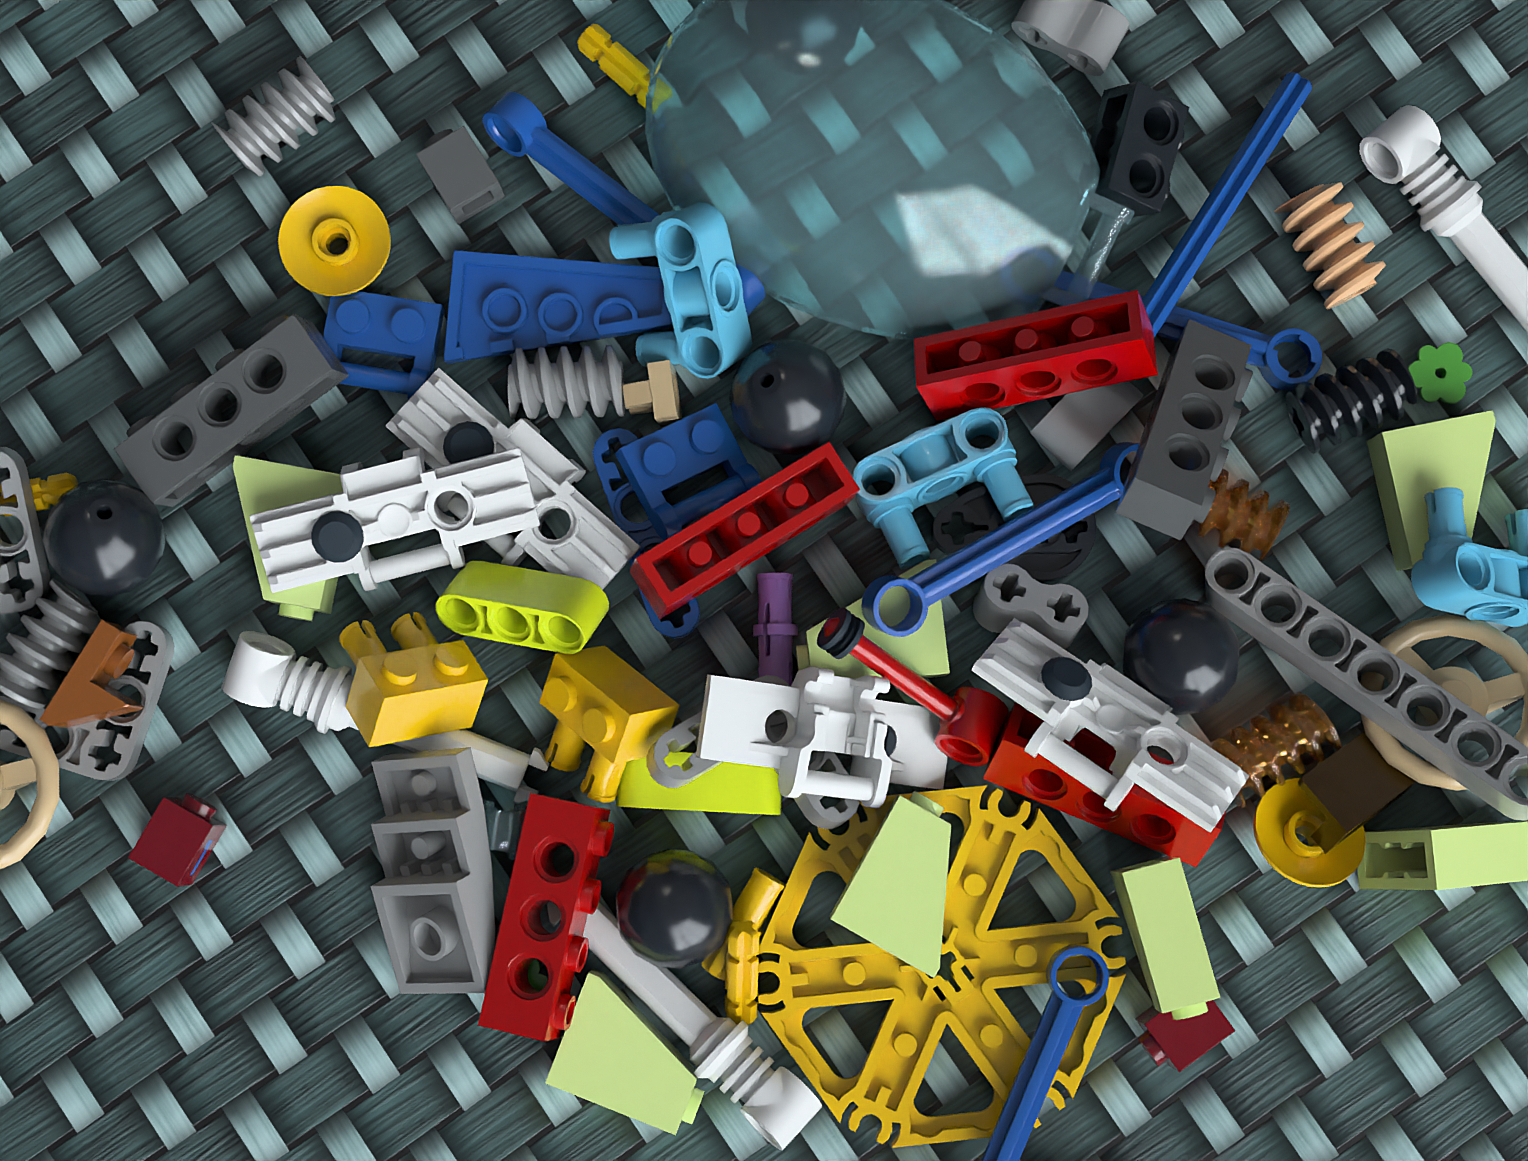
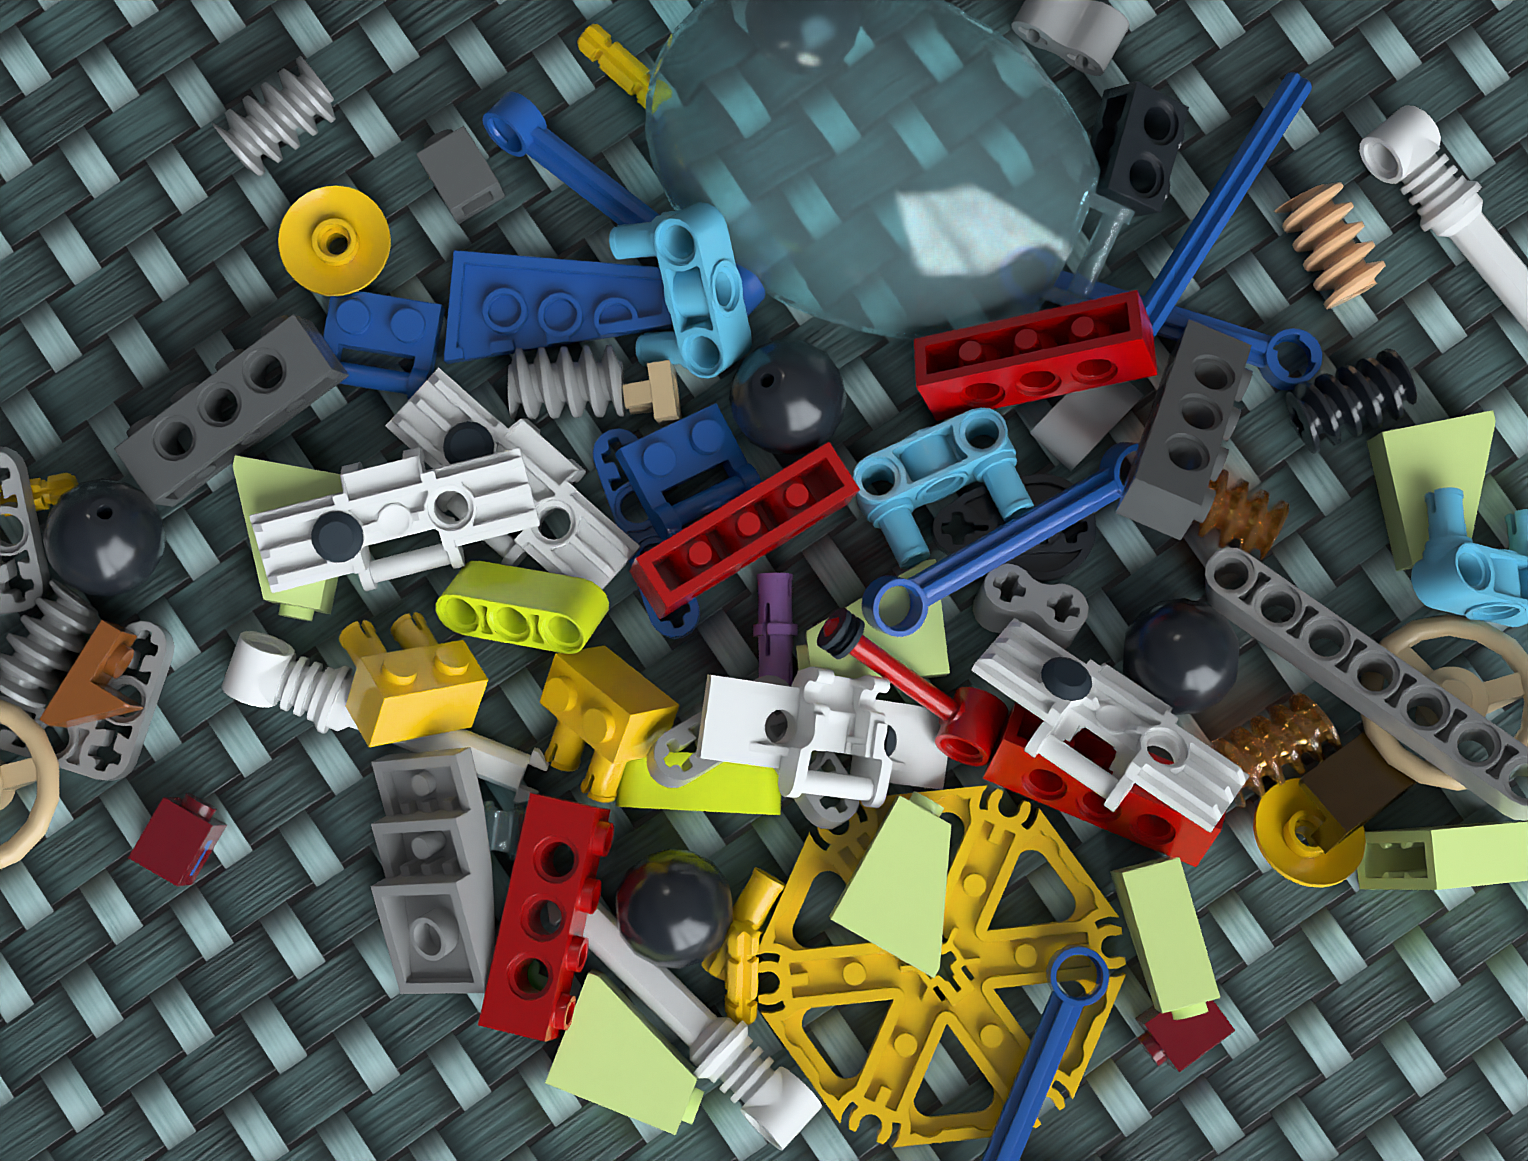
bright green plant [1408,342,1473,404] -> none

